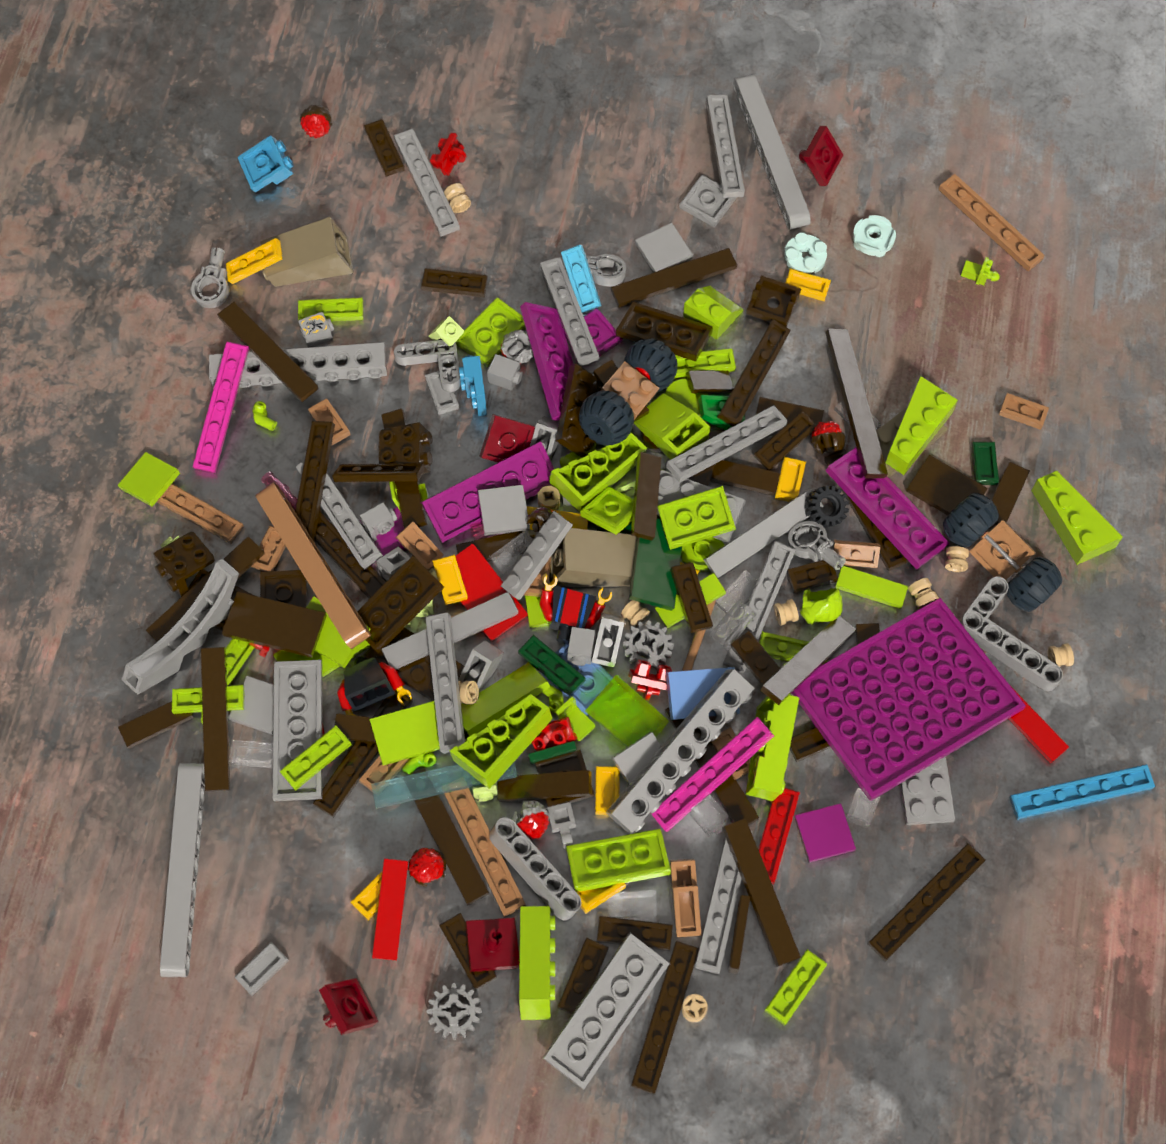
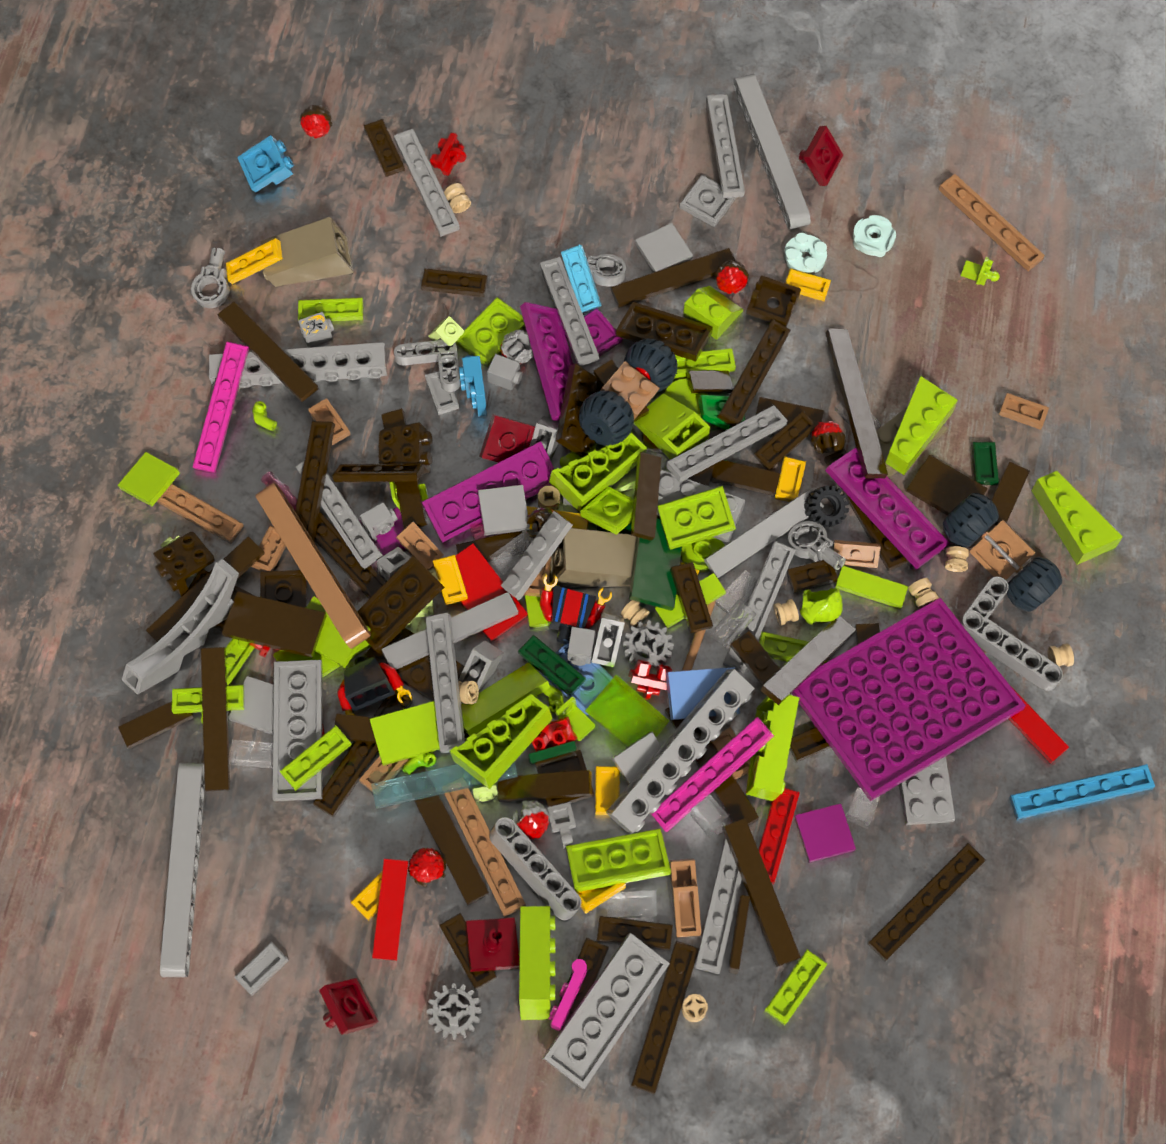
none -> dark pink plate [549,959,587,1032]
none -> red piece [715,260,749,294]

